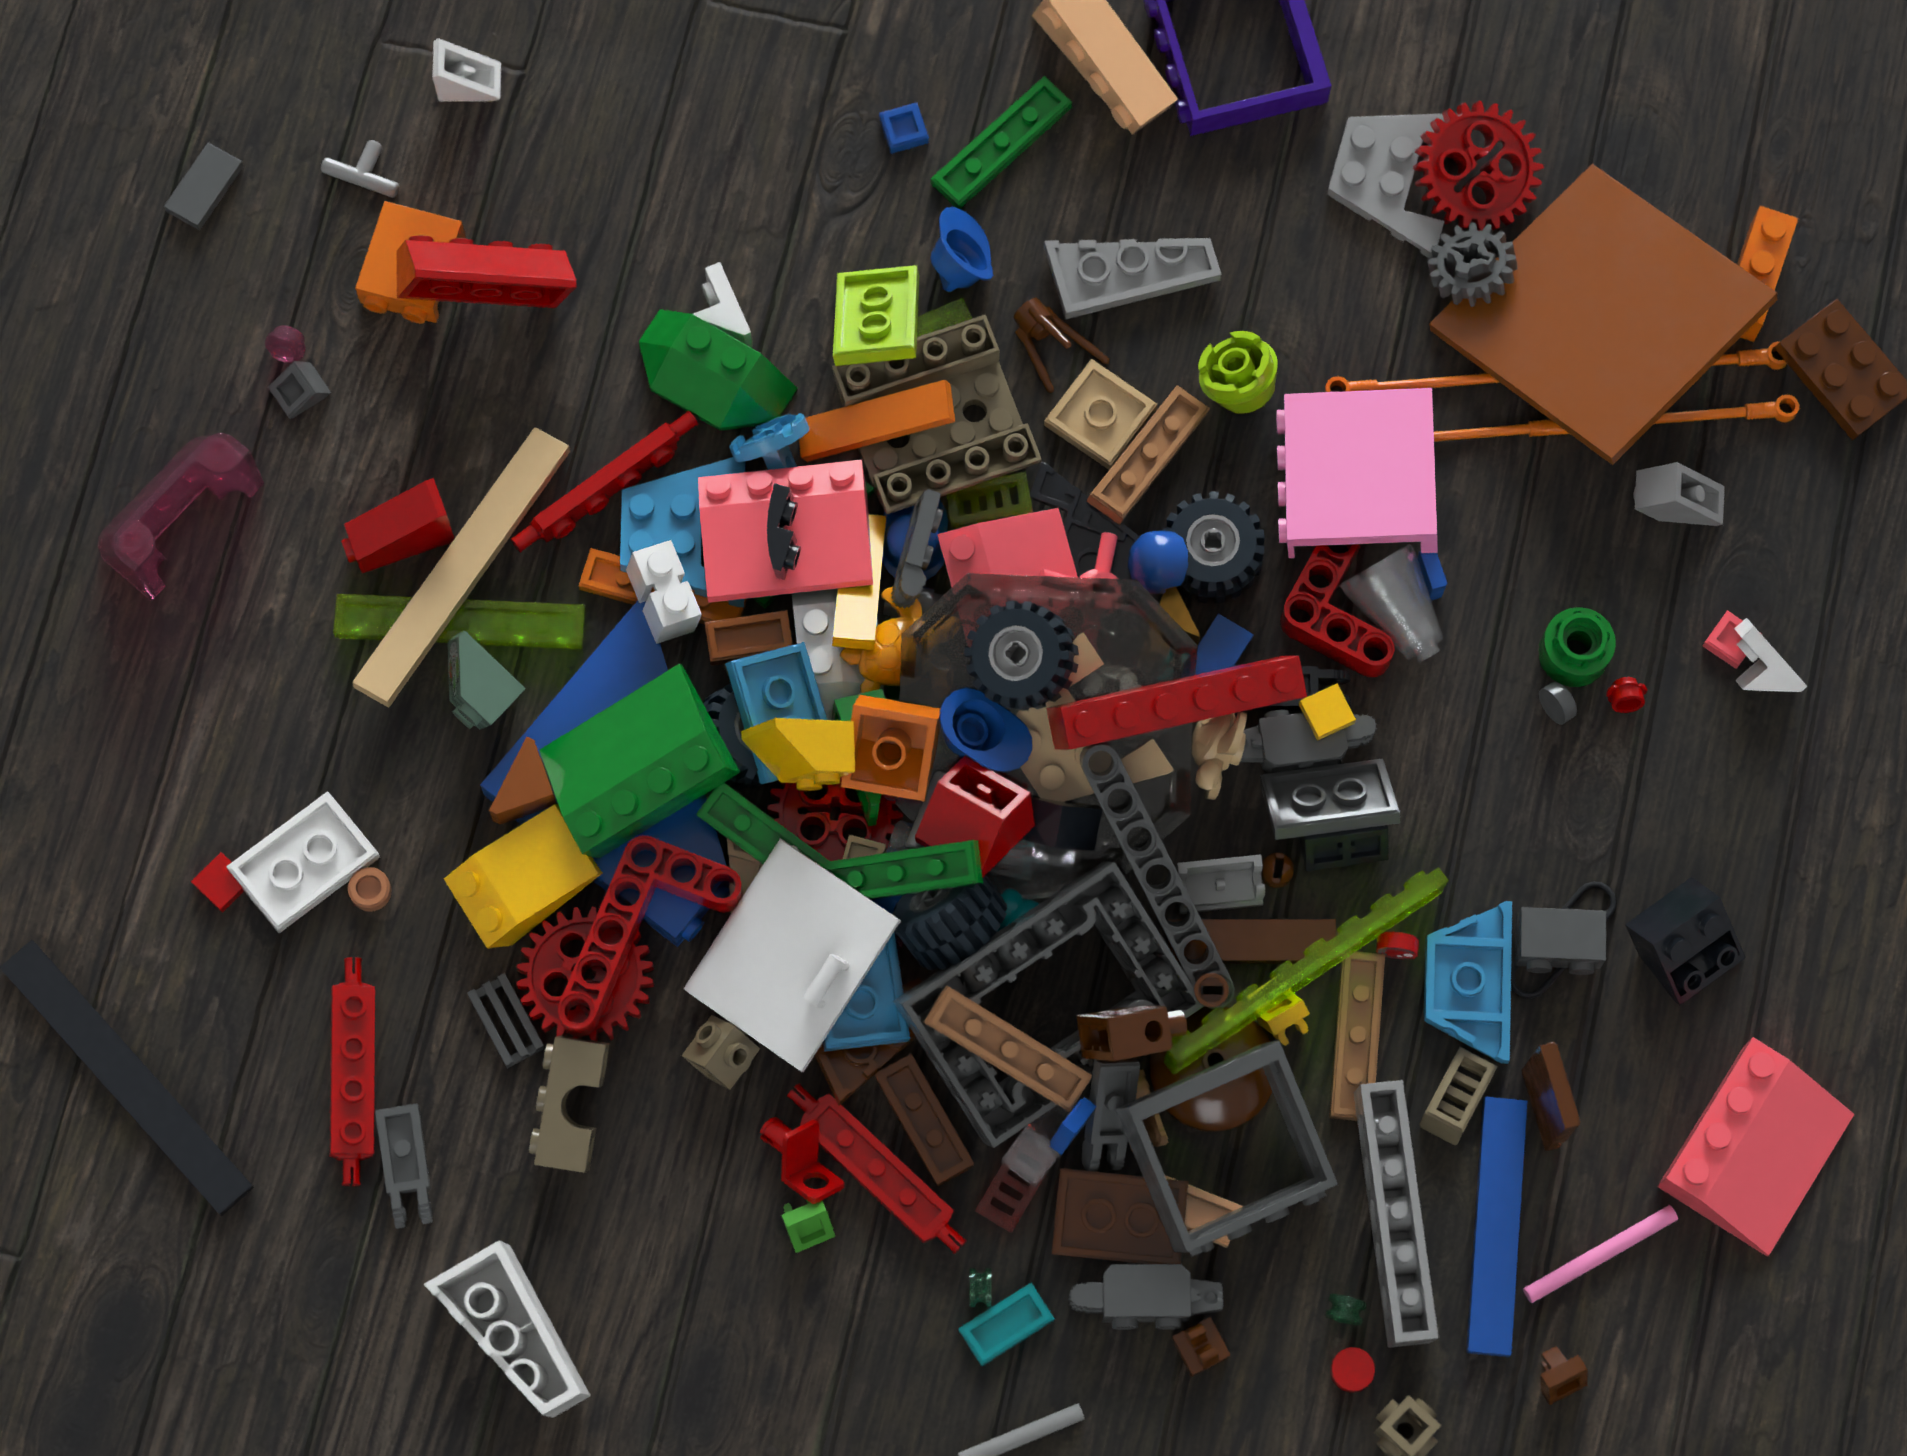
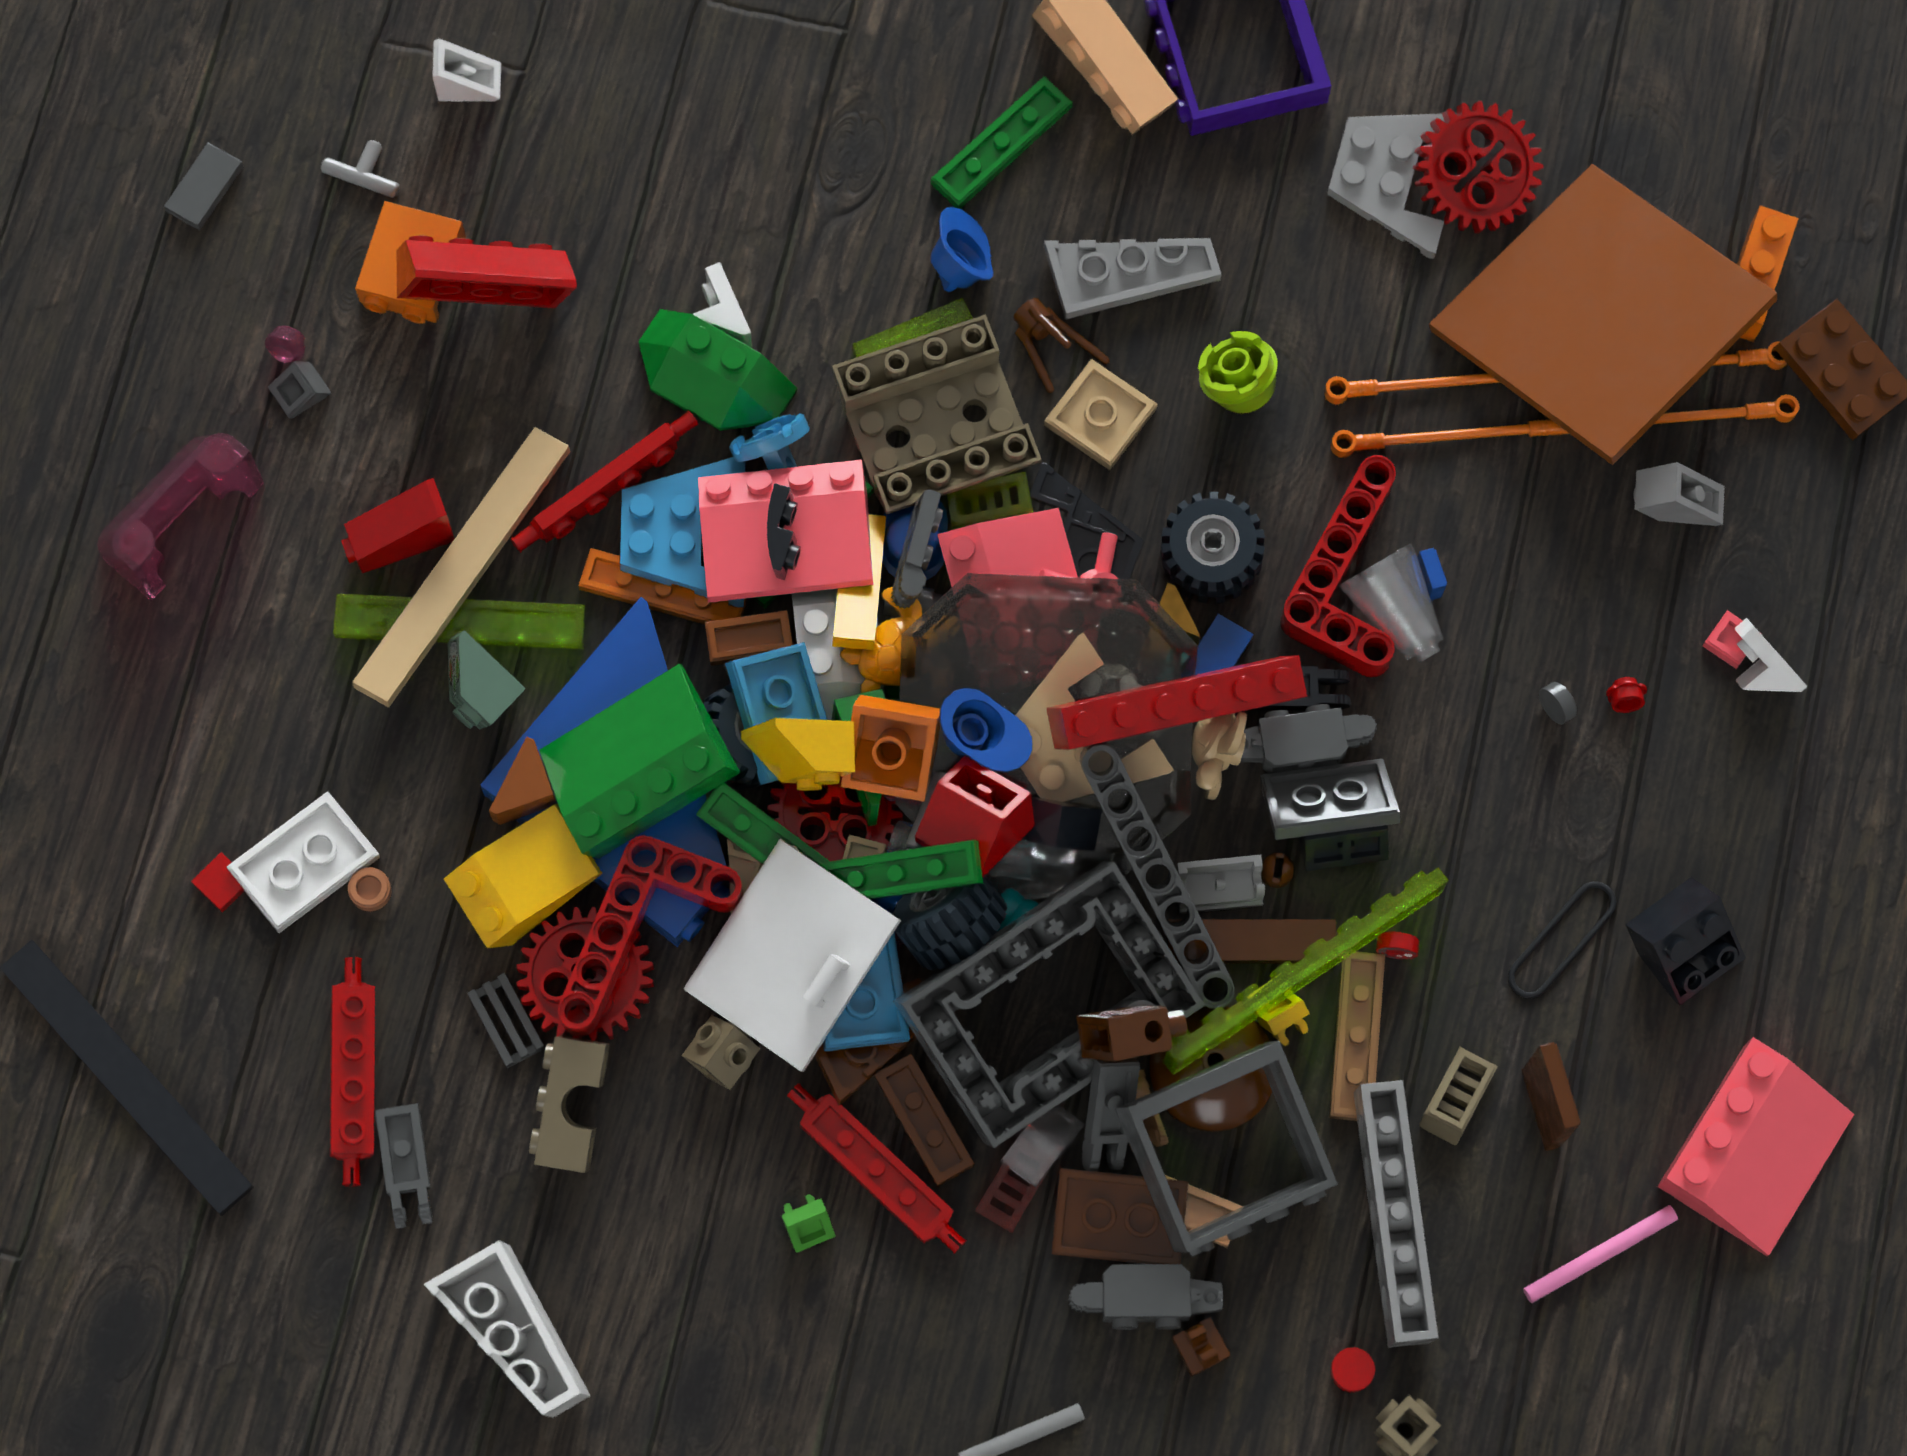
white piece [626,540,702,644] -> none
red bracket [760,1117,844,1204] -> none
orange tile [799,380,955,462] -> none
lime tile [833,265,919,366] -> none
blue tile [879,102,929,154] -> none
medium nougat tile [923,986,1093,1112] -> none
teal tile [958,1283,1054,1367] -> none
black wheel [964,600,1079,711] -> none
clear green bush [969,1268,992,1307] -> none
blue tile [1049,1098,1097,1155] -> none
medium nougat tile [1086,385,1210,525] -> none
blue hair [1127,531,1188,594] -> none
reddish brown hinge [1194,973,1229,1007] -> none
bright pink panel [1277,388,1438,558] -> none
yellow tile [1299,683,1356,741] -> none
clear green bush [1325,1294,1367,1326] -> none
dark azure wing [1424,901,1512,1064] -> none
dark grey gear [1428,223,1518,307] -> none
blue tile [1466,1097,1527,1357] -> none
dark grey brick [1515,907,1606,975] -> none
green piece [1538,607,1616,687] -> none
reddish brown tile [1540,1346,1587,1405] -> none

